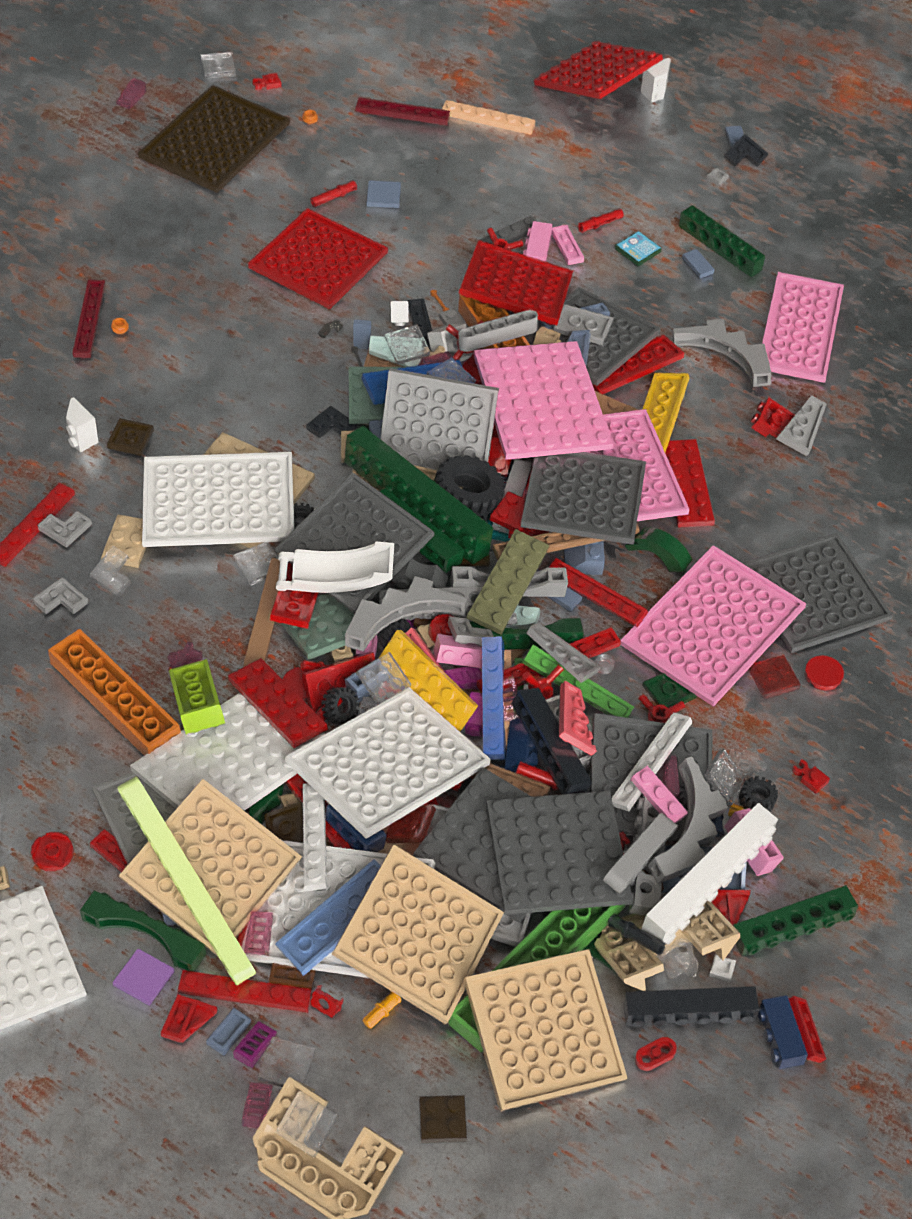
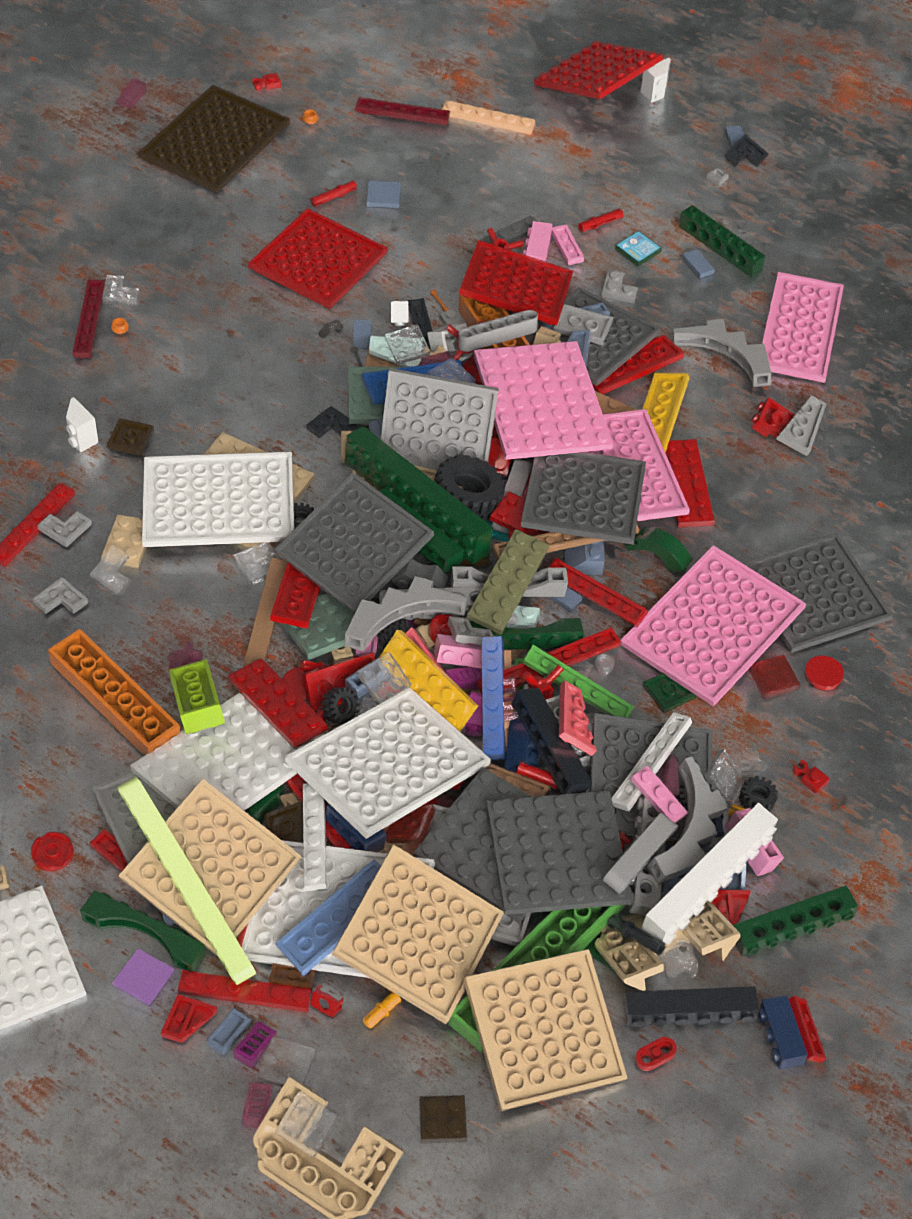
clear plate [201,52,236,78] -> none
clear pink slope [244,911,273,957] -> none
white windscreen [276,542,394,593] -> none
light grey wing [527,622,601,683] -> none
red bar [638,694,685,723] -> none
white tile [709,954,736,982] -> none
none -> clear plate [102,275,139,305]
none -> light grey plate [602,270,638,303]

